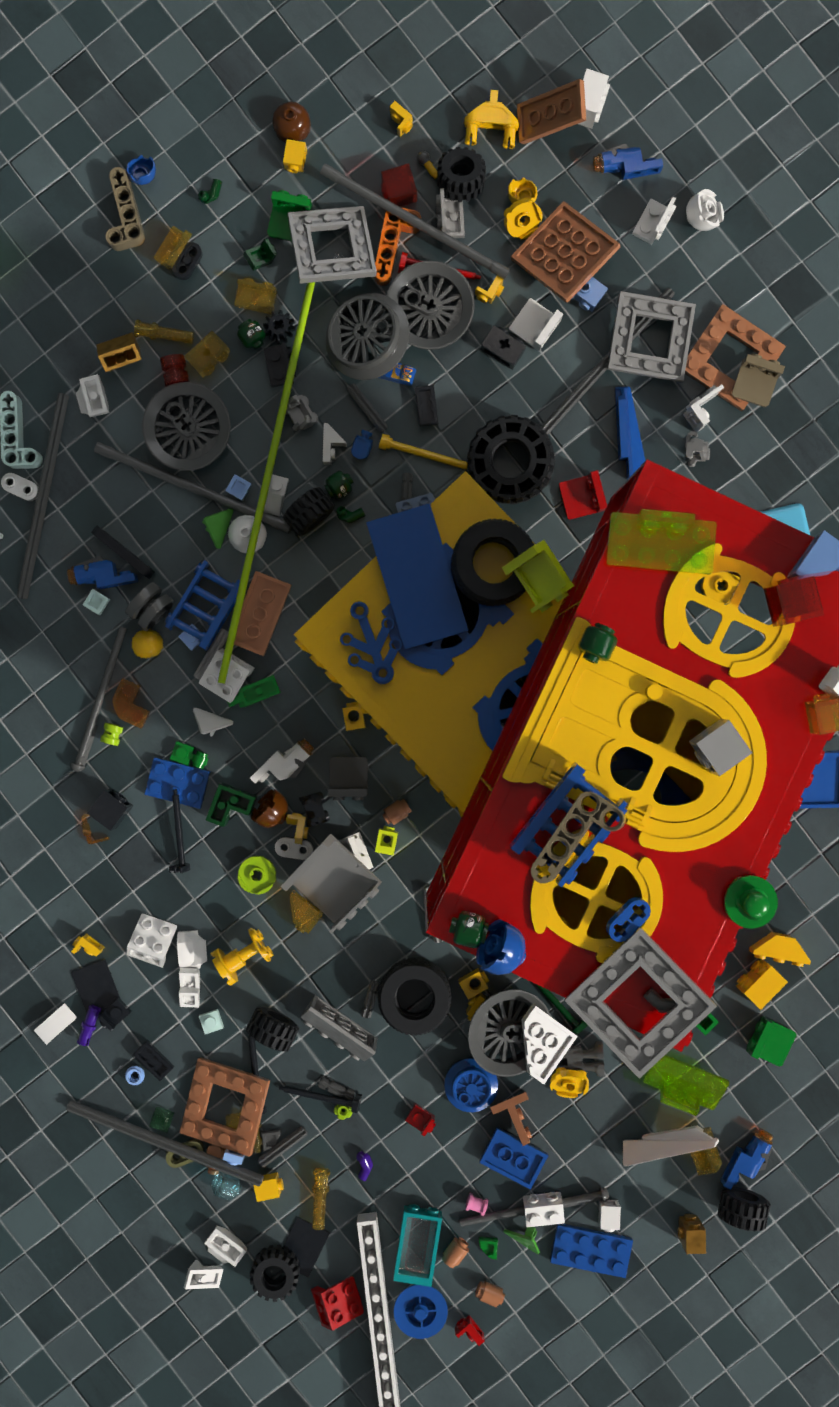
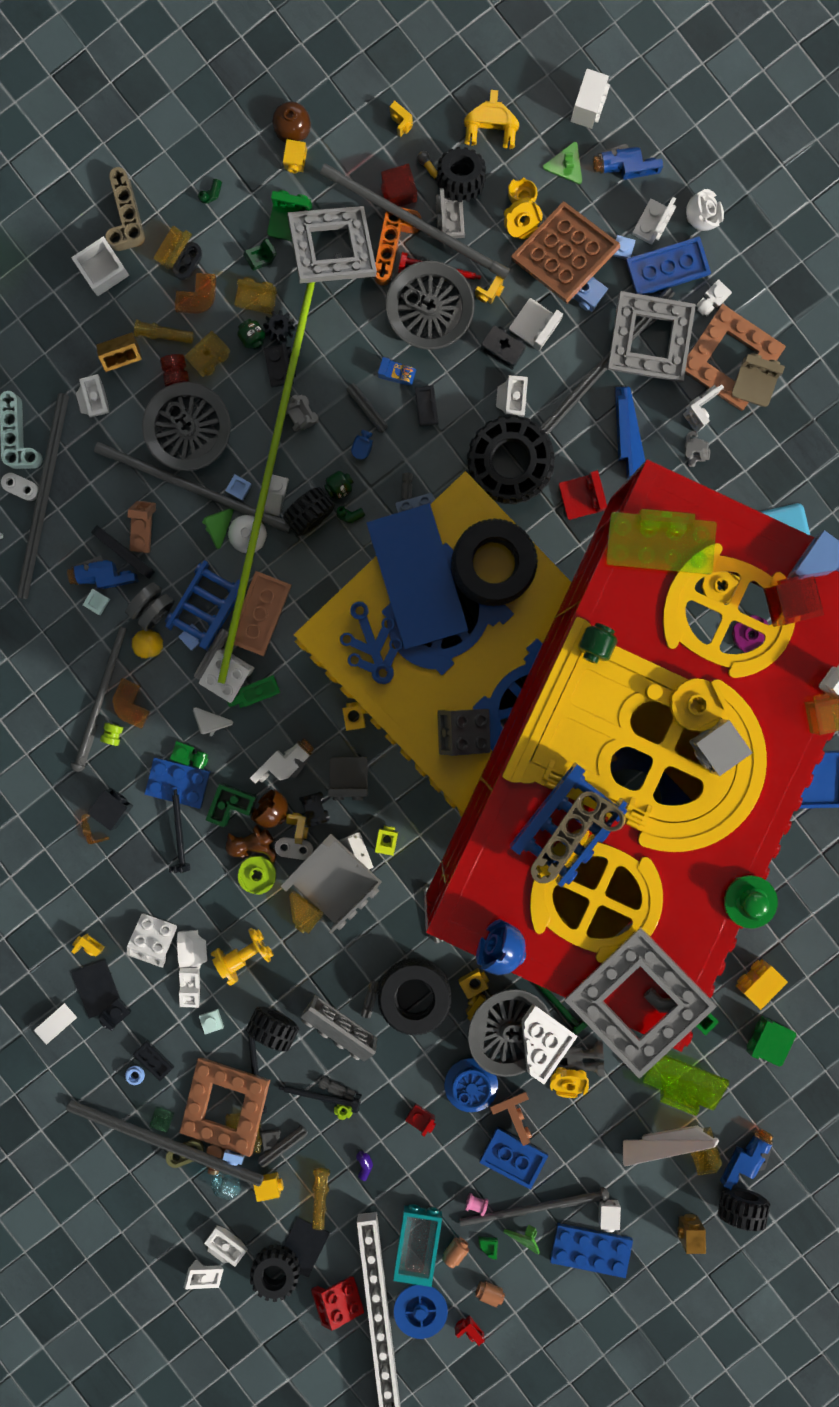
dark purple pin [77,1005,101,1046] -> none
blue hair [126,155,156,185] -> none
white slope [323,423,347,465] -> none
dark grey piece [326,293,410,380] -> none
yellow piece [379,434,468,469] -> none
nougat brick [382,799,412,826] -> none
dark green head [449,911,489,949] -> none
neon yellow panel [502,540,574,613] -> none
nougat plate [517,79,586,144] -> none
white bracket [523,1192,565,1228] -> none
blue beam [606,897,651,942] -> none
yellow slope [749,932,811,967] -> none
none -> white piece [71,236,130,296]
none -> nougat bracket [128,501,156,553]
none -> clear orange plate [175,273,217,313]
none -> reddish brown animal [225,825,276,863]
none -> dark grey bracket [438,709,491,756]
none -> white slope [496,375,528,417]
none -> bright green piece [543,142,582,184]
none -> light blue plate [613,235,636,260]
none -> blue plate [626,236,711,295]
none -> yellow plate [670,678,725,731]
none -> white plate [696,279,732,316]
none -> magenta plate [732,615,769,653]

